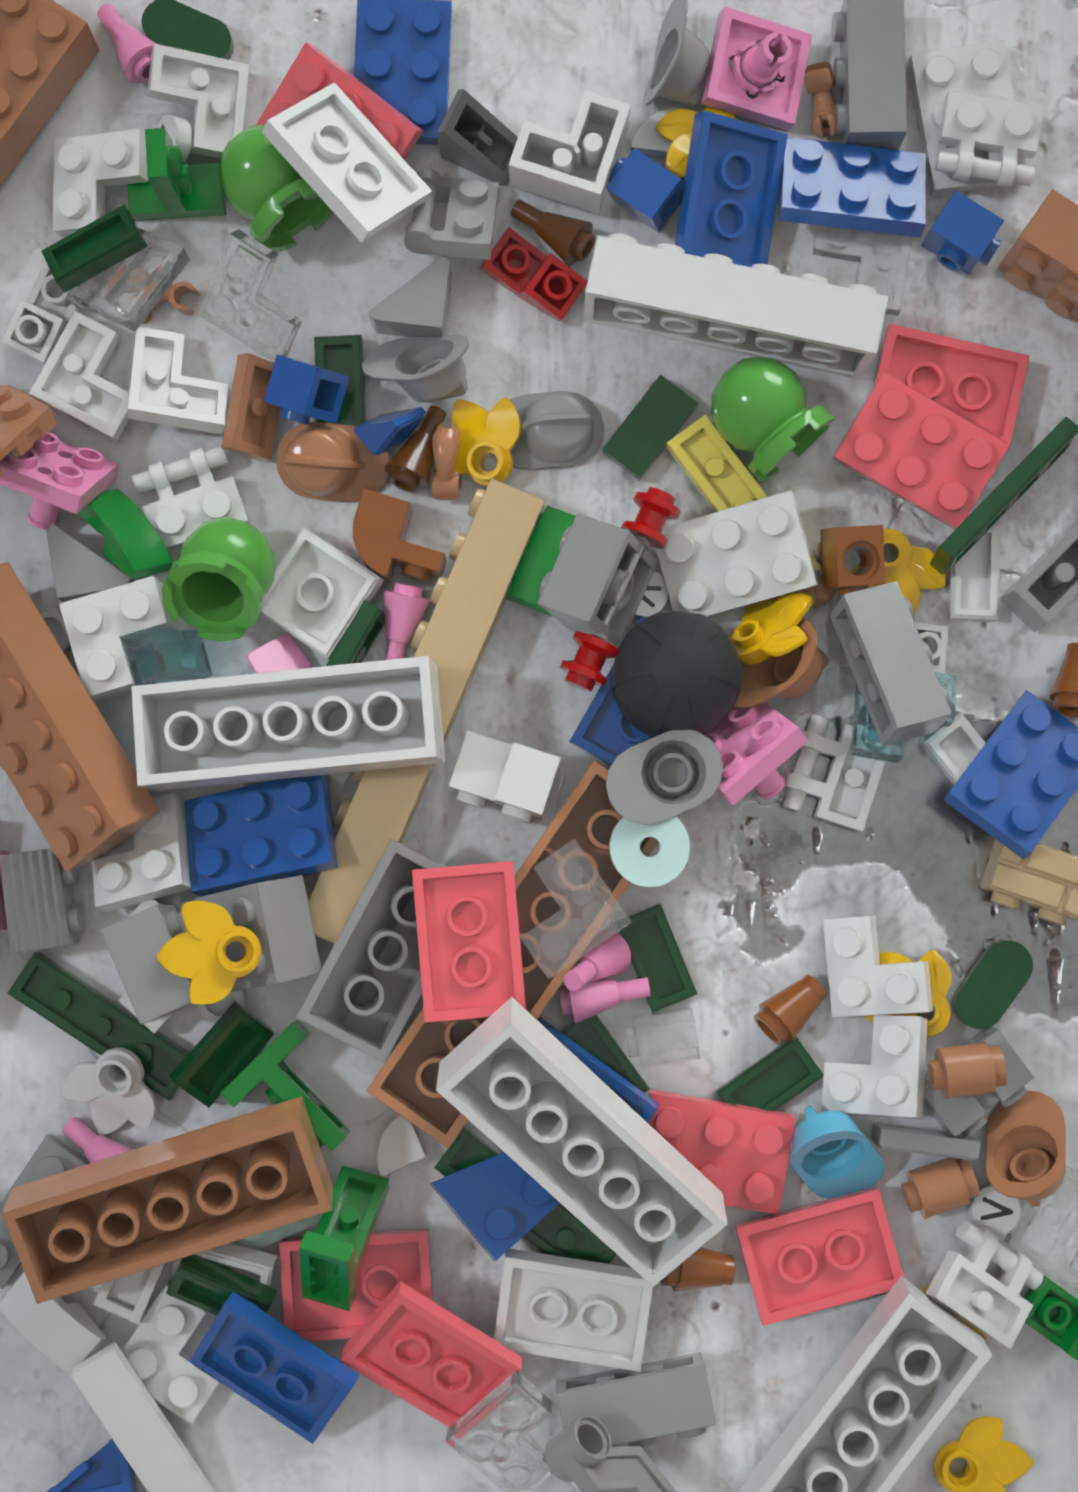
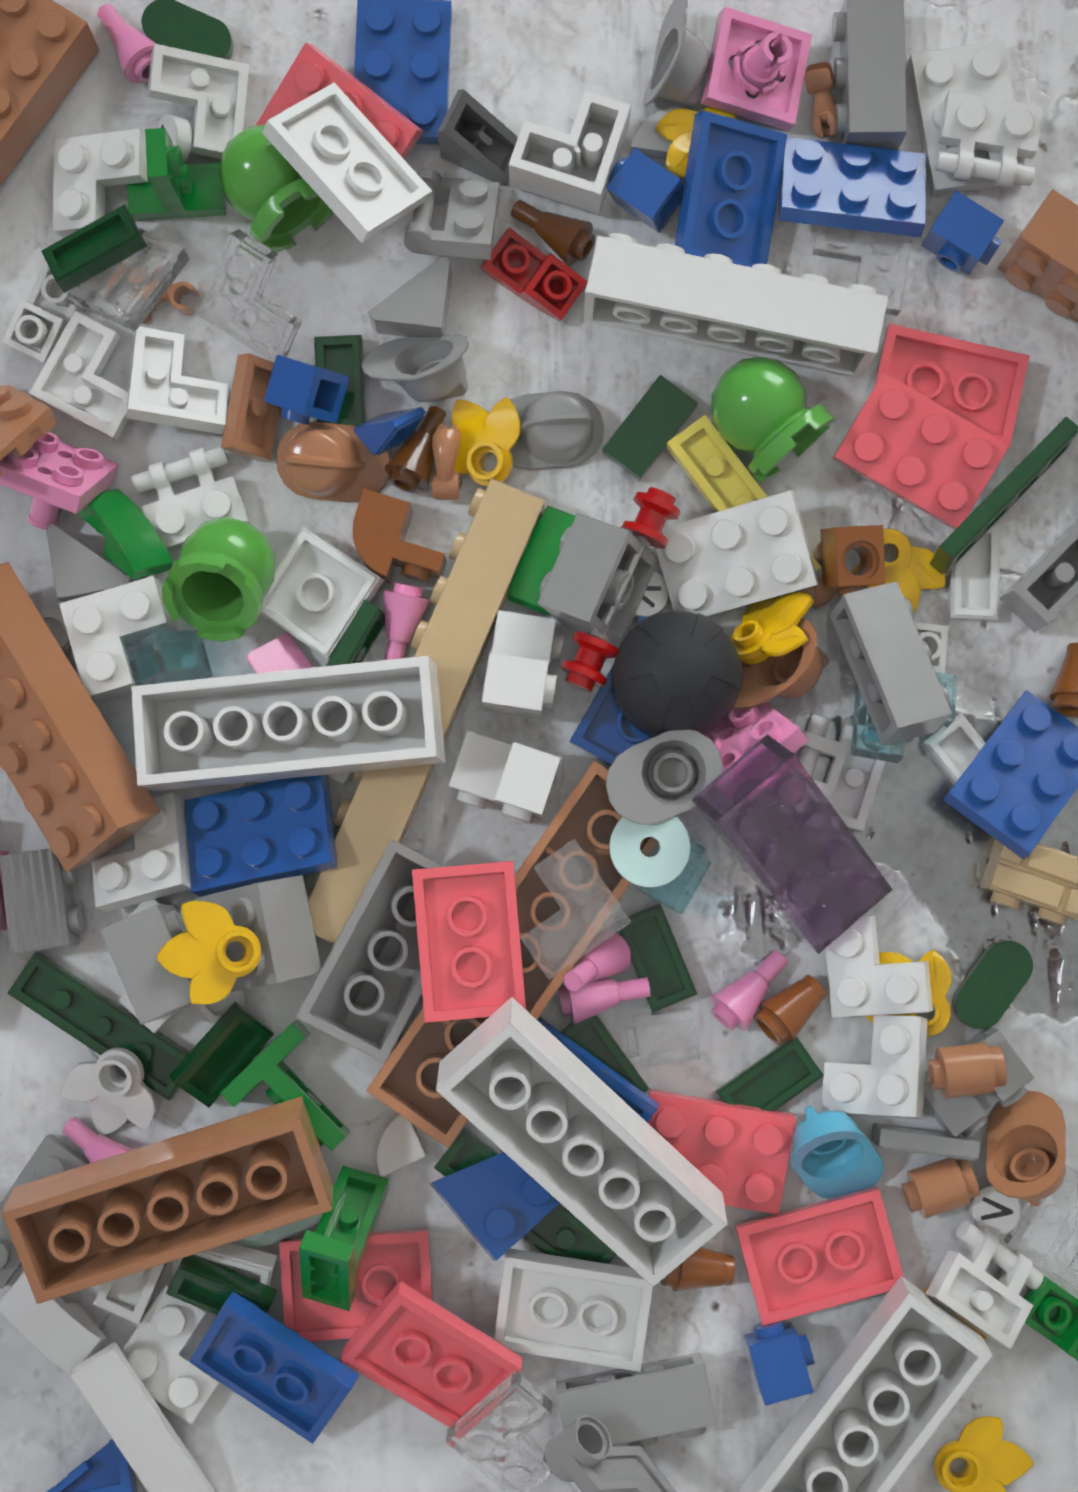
none -> white brick [482,610,564,720]
none -> clear light blue brick [637,840,712,914]
none -> clear purple brick [691,734,893,954]
none -> bright pink cone [710,950,788,1031]
none -> blue brick [744,1321,815,1406]

